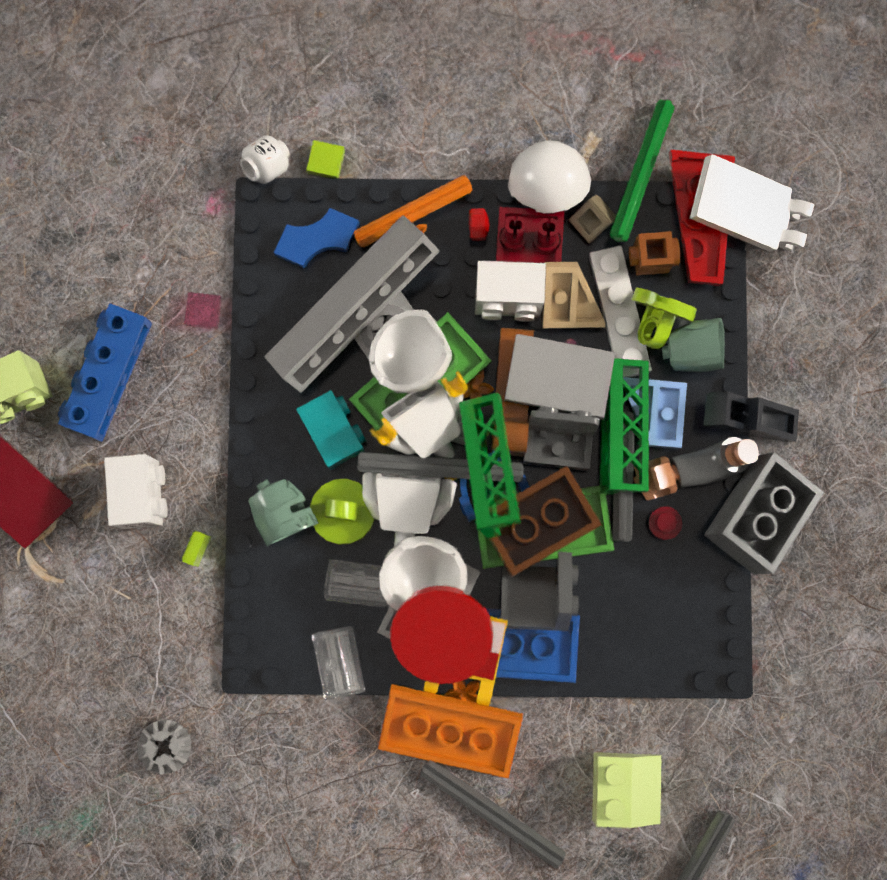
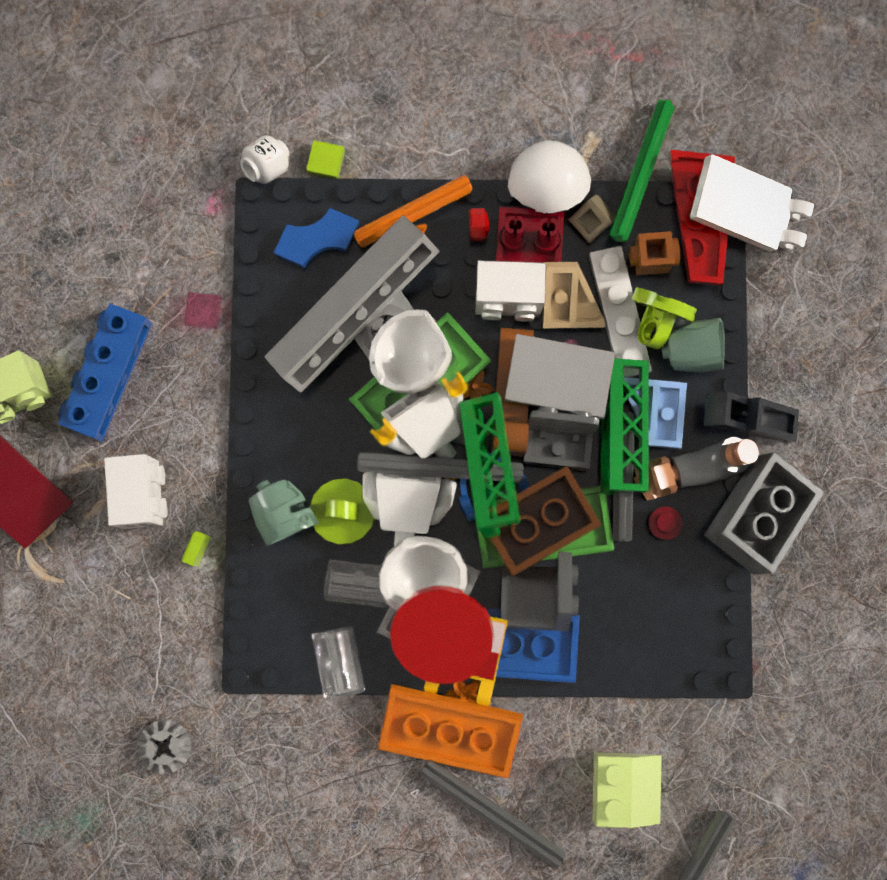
teal brick [296,390,366,470] -> none

